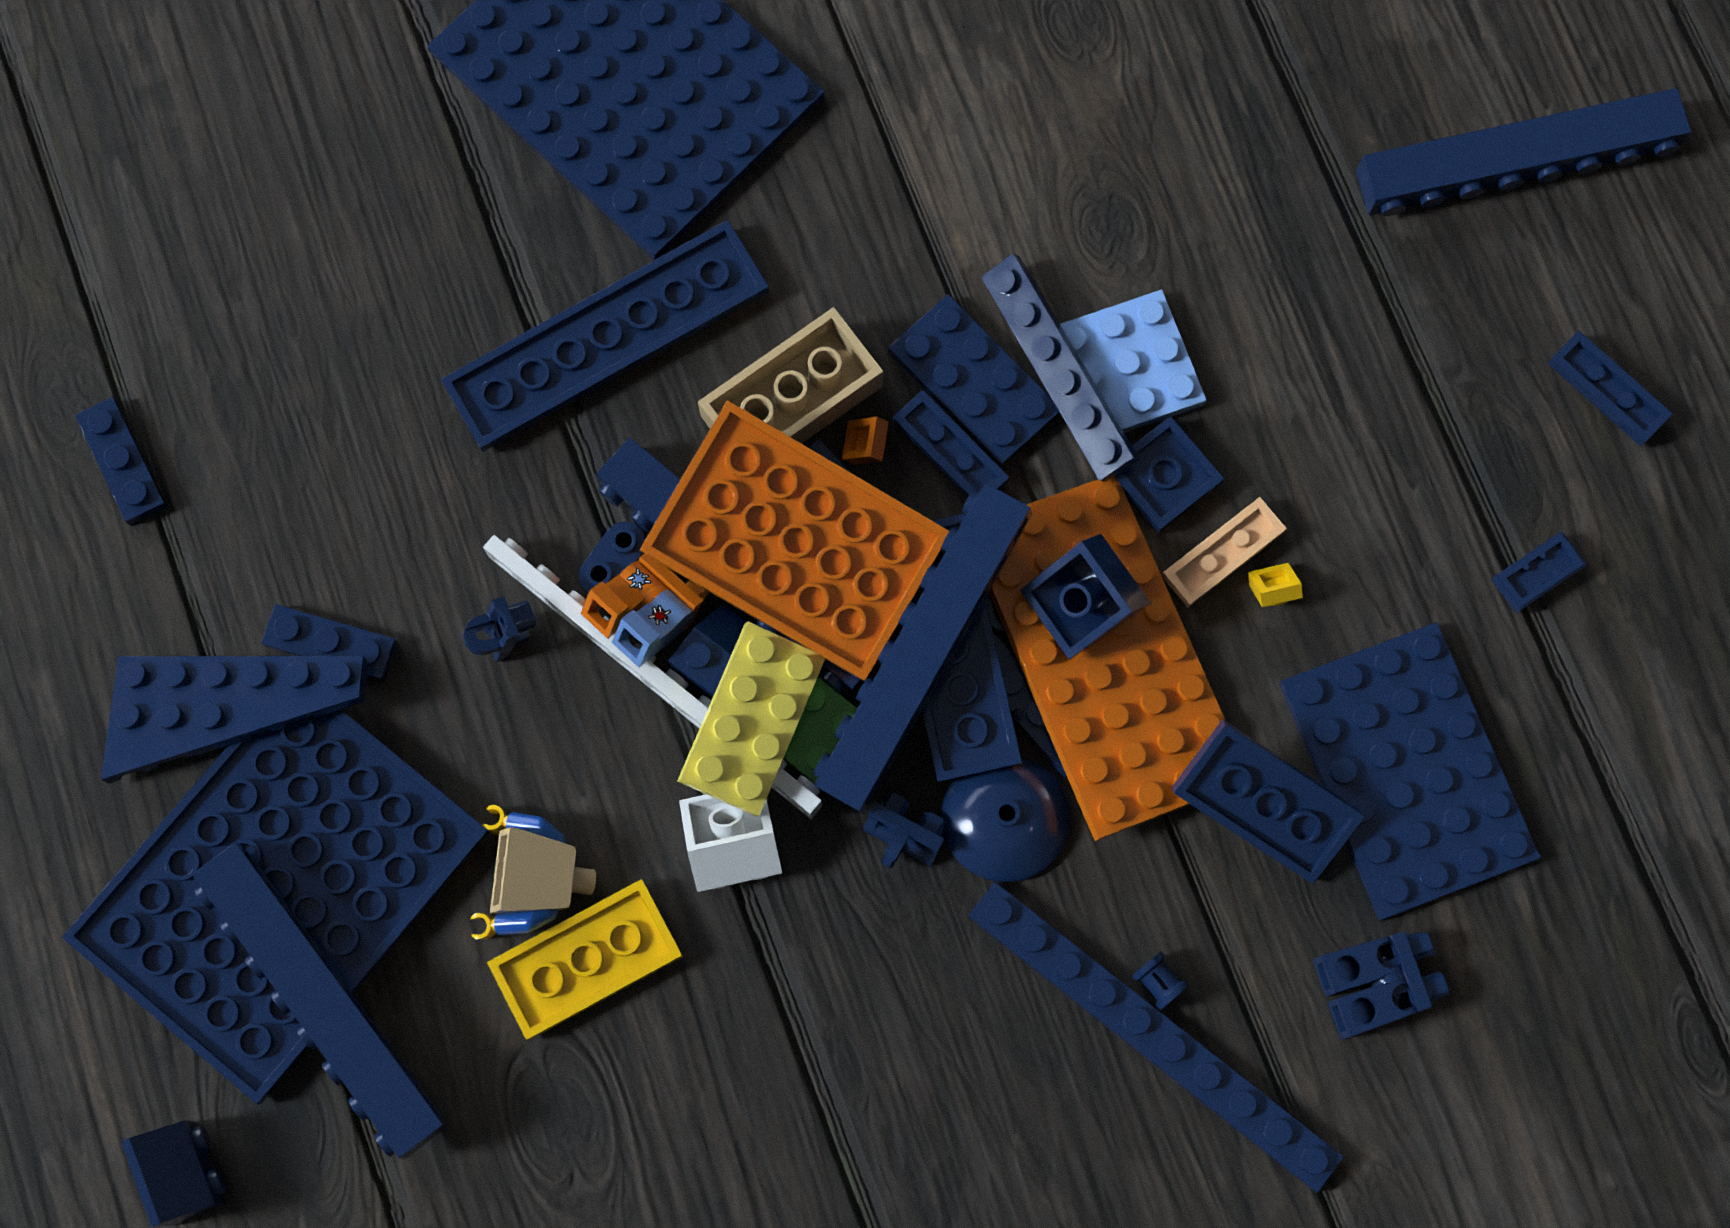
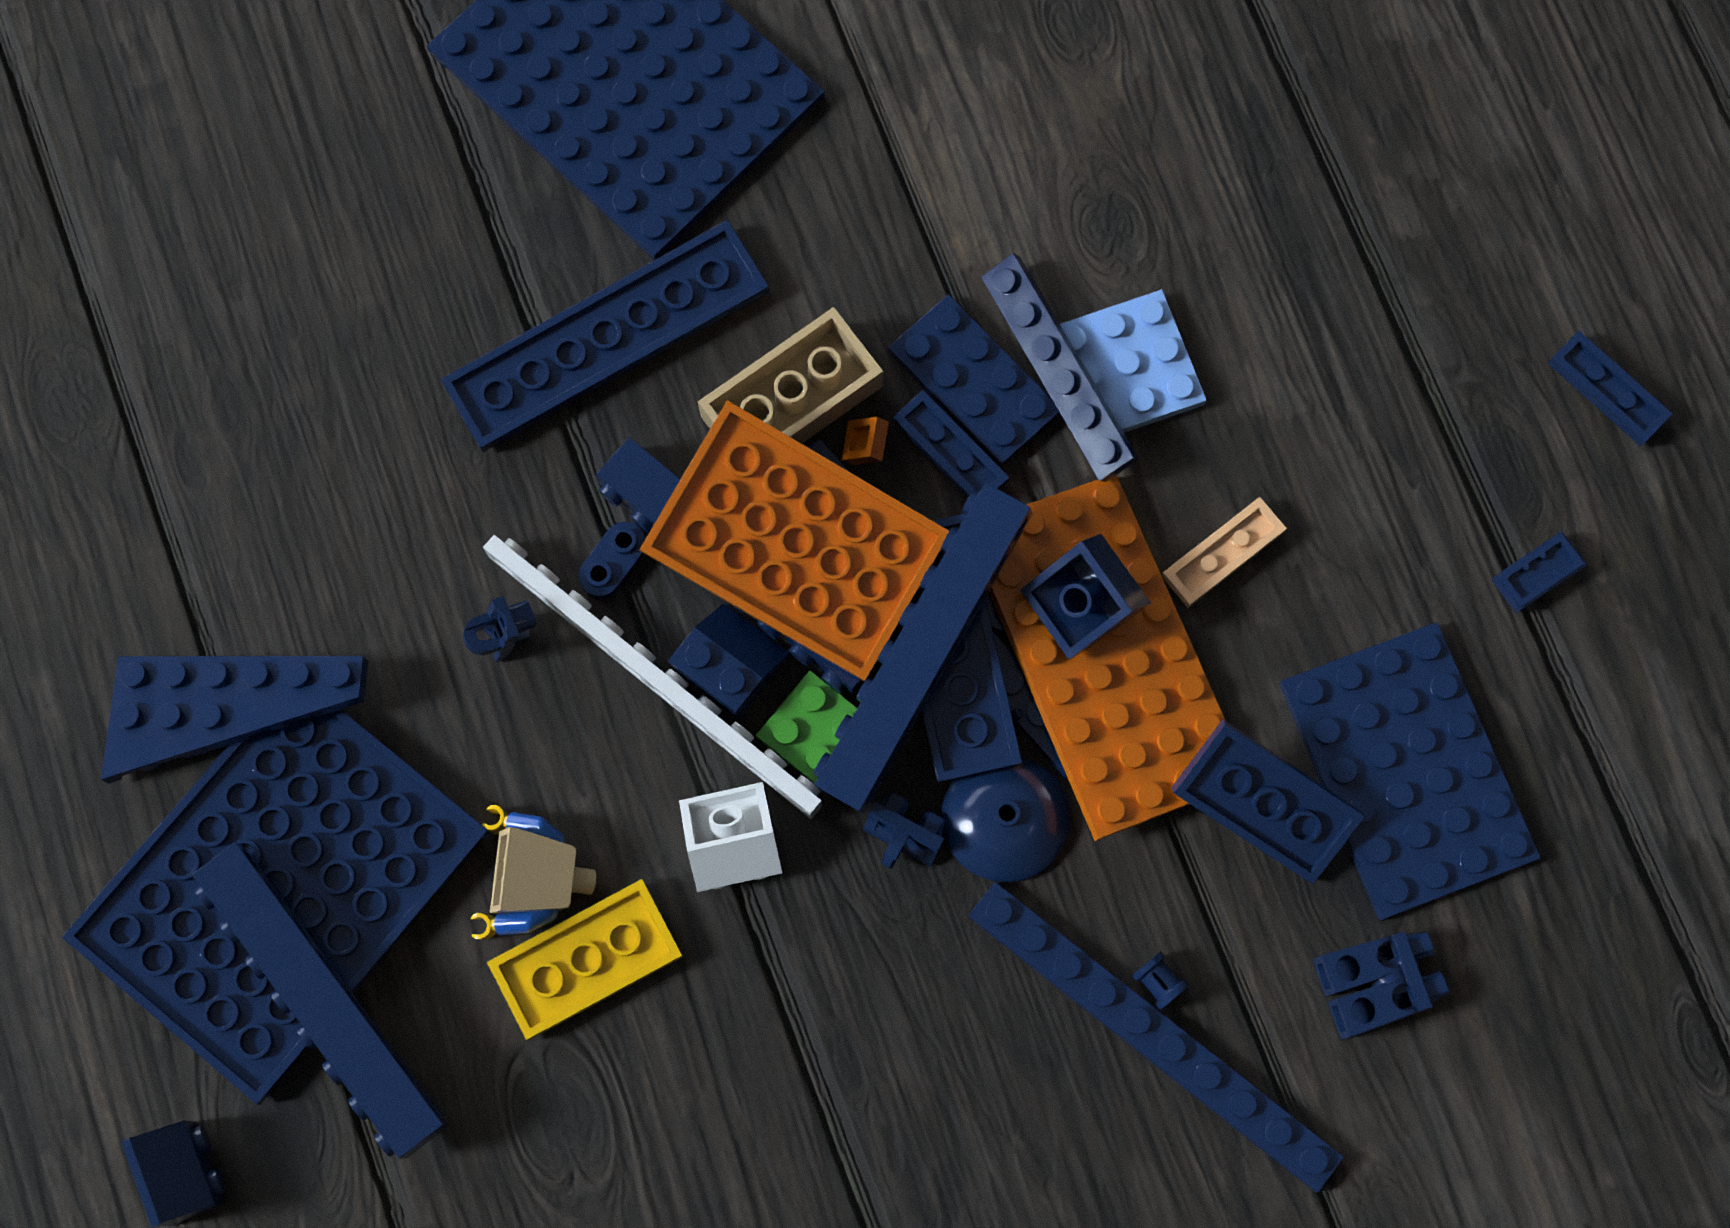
dark blue plate [75,397,168,526] -> none
dark blue plate [261,604,398,682] -> none
hips [580,554,710,668] -> none
light yellow plate [677,621,825,816] -> none
dark blue plate [1114,416,1224,533] -> none
yellow plate [1248,563,1303,607] -> none
dark blue brick [1356,88,1691,216] -> none

